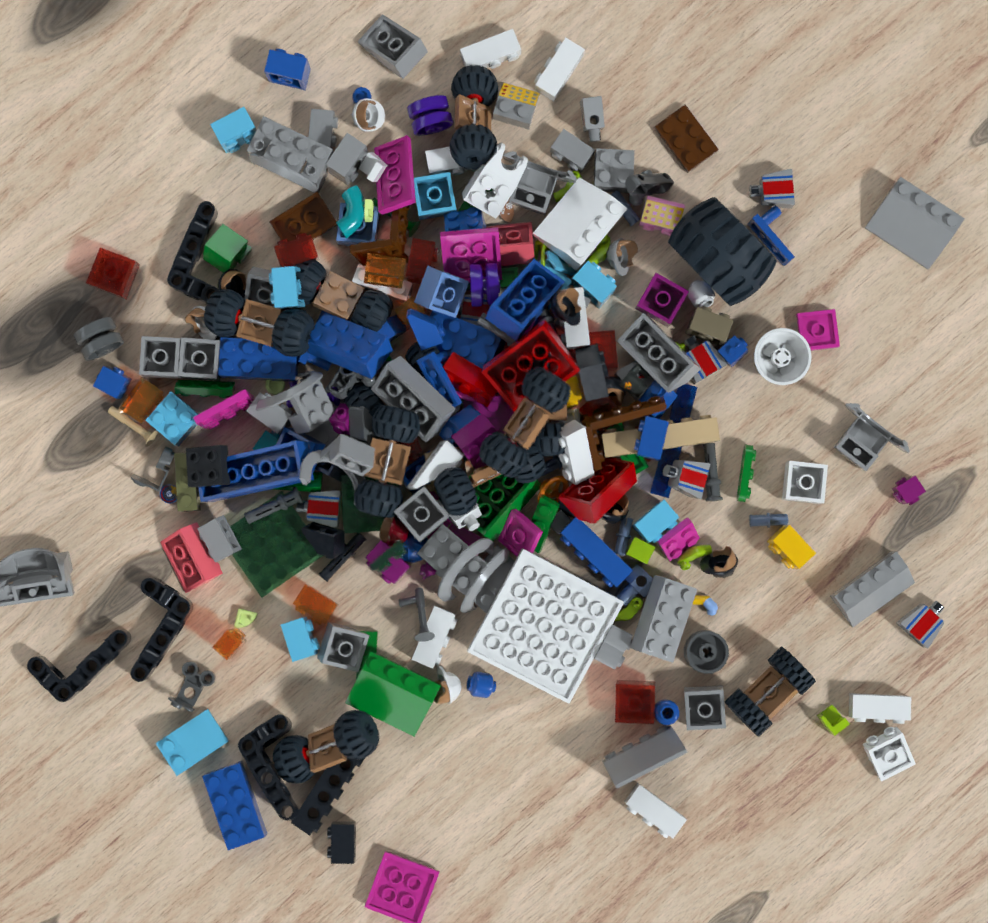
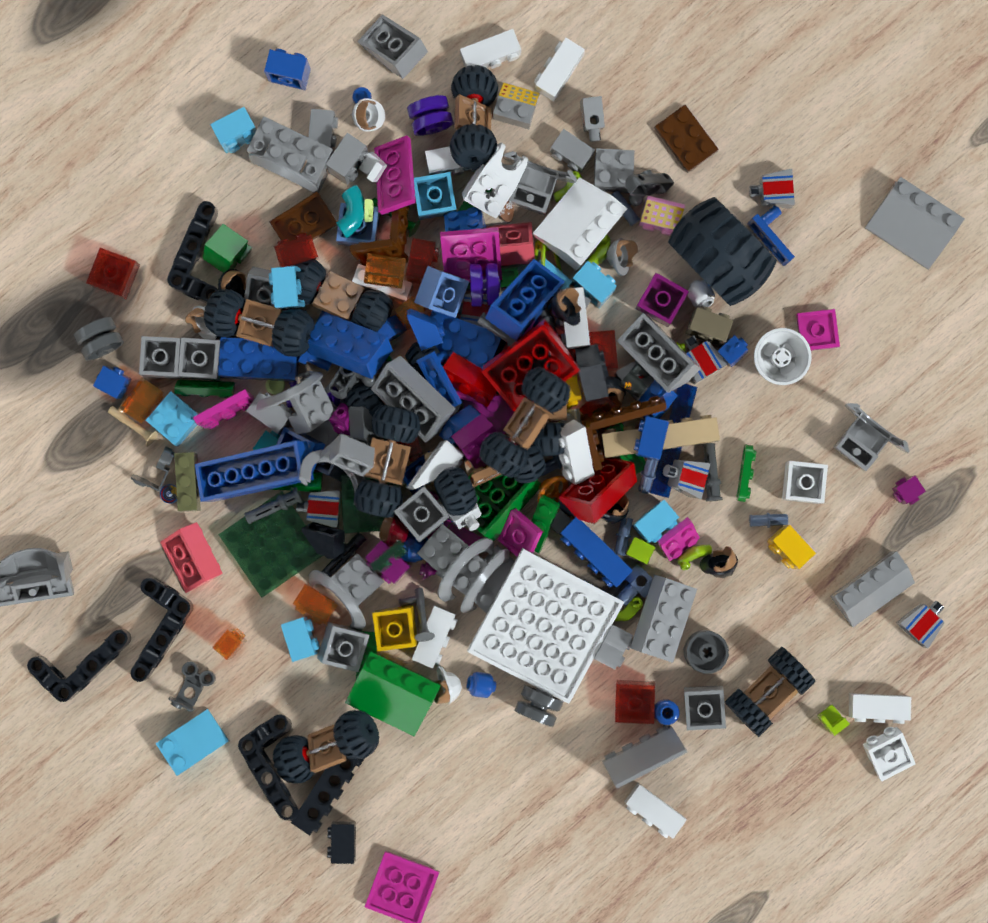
black brick [186,445,230,487] -> none
light grey brick [197,515,242,563] -> none
blue brick [202,761,268,850] -> none
yellowish green tile [234,608,258,628] -> none
medium azure piece [545,251,578,276] -> none
light blue arm [692,595,718,616] -> none
none -> light grey piece [308,553,384,631]
none -> yellow brick [372,605,418,651]
none -> dark grey wheel [514,685,563,727]
none -> sand blue axle [638,458,658,494]

